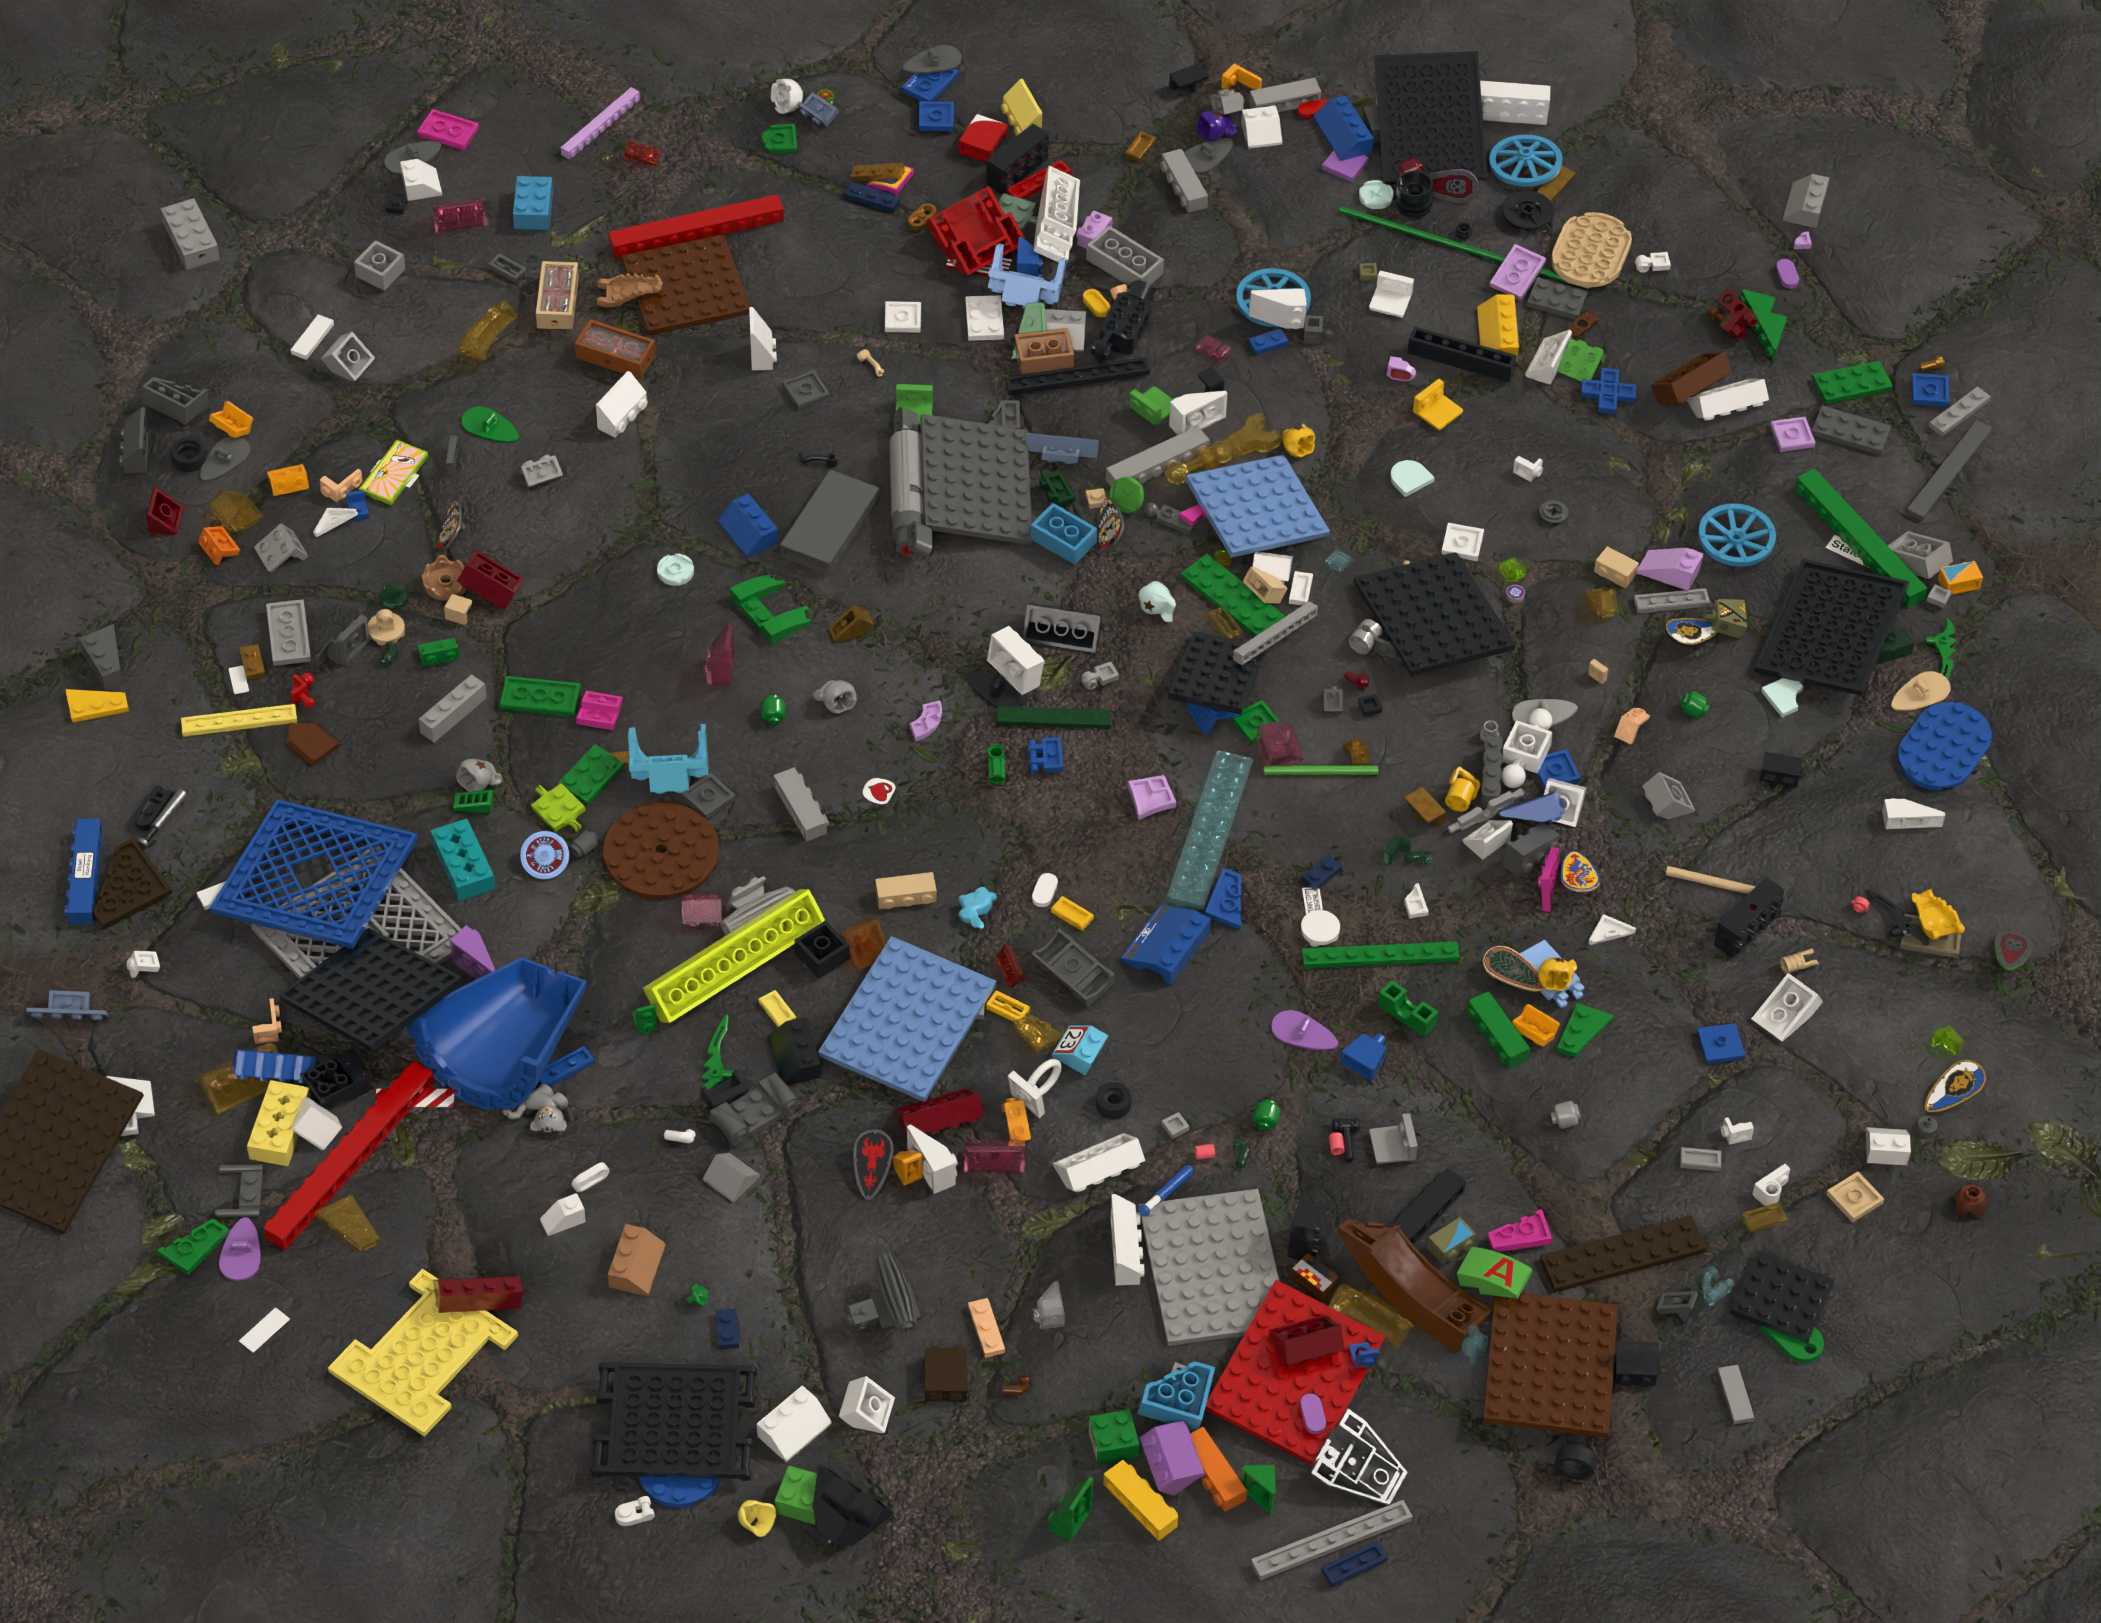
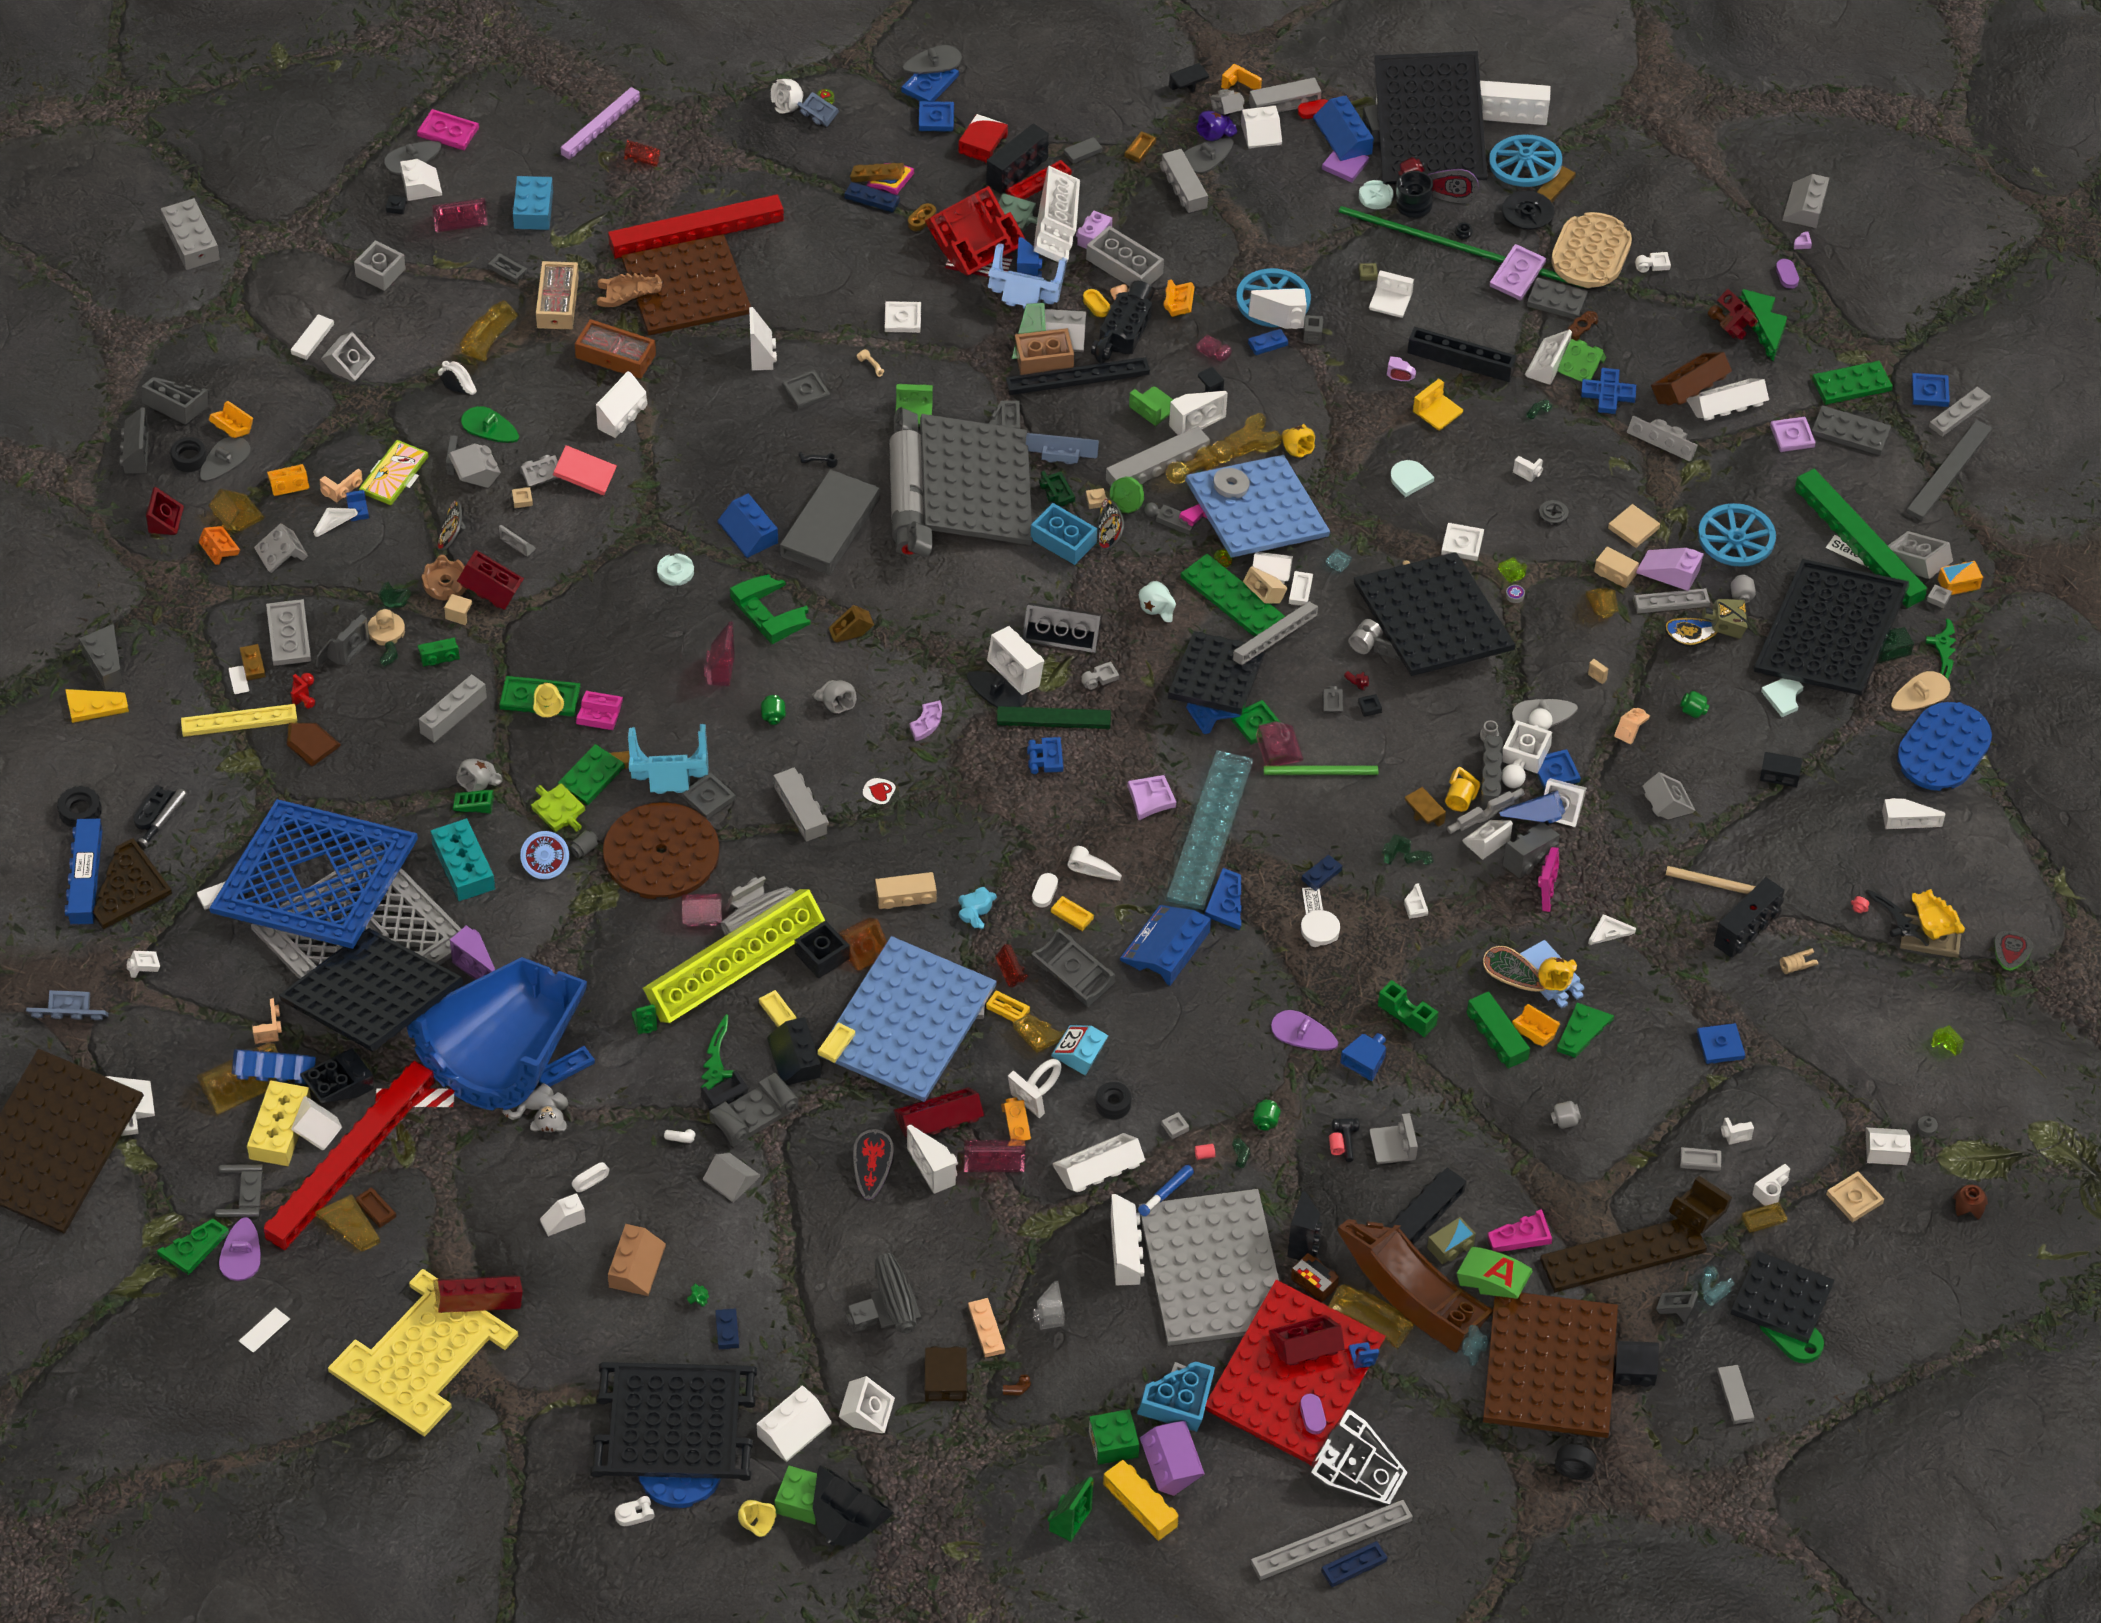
green tile [762,124,797,154] -> none
light orange slope [893,1149,922,1186] -> none
white plate [965,295,1004,341] -> none
green piece [987,744,1005,784] -> none
light yellow slope [1001,79,1042,136] -> none
orange brick [1190,1427,1247,1512] -> none
clear yellow tile [1208,607,1243,639] -> none
green slope [1240,1465,1276,1515] -> none
green plate [1302,941,1460,969] -> none
pearl gold bracket [1342,738,1370,766] -> none
yellow slope [1477,295,1519,362] -> none
shield [1561,851,1600,892] -> none
white slope [1751,973,1823,1042] -> none
pearl gold arm [1920,356,1945,372] -> none
shield [1925,1060,1986,1113] -> none
none -> black tyre [57,786,102,828]
none -> reddish brown tile [355,1187,396,1228]
none -> white hat [438,361,477,395]
none -> light grey slope [448,444,501,488]
none -> light grey slope [499,525,536,556]
none -> tan plate [512,487,533,508]
none -> light yellow hair [533,683,564,718]
none -> coral tile [553,445,617,496]
none -> light yellow tile [818,1022,855,1063]
none -> dark grey tile [1064,137,1103,164]
none -> white piece [1068,846,1122,881]
none -> light orange bracket [1164,279,1194,317]
none -> light grey tile [1213,468,1250,498]
none -> clear green arm [1527,399,1552,419]
none -> tan tile [1608,504,1660,548]
none -> light grey bracket [1627,416,1698,461]
none -> dark brown panel [1669,1176,1732,1234]
none -> light grey head [1730,575,1756,603]

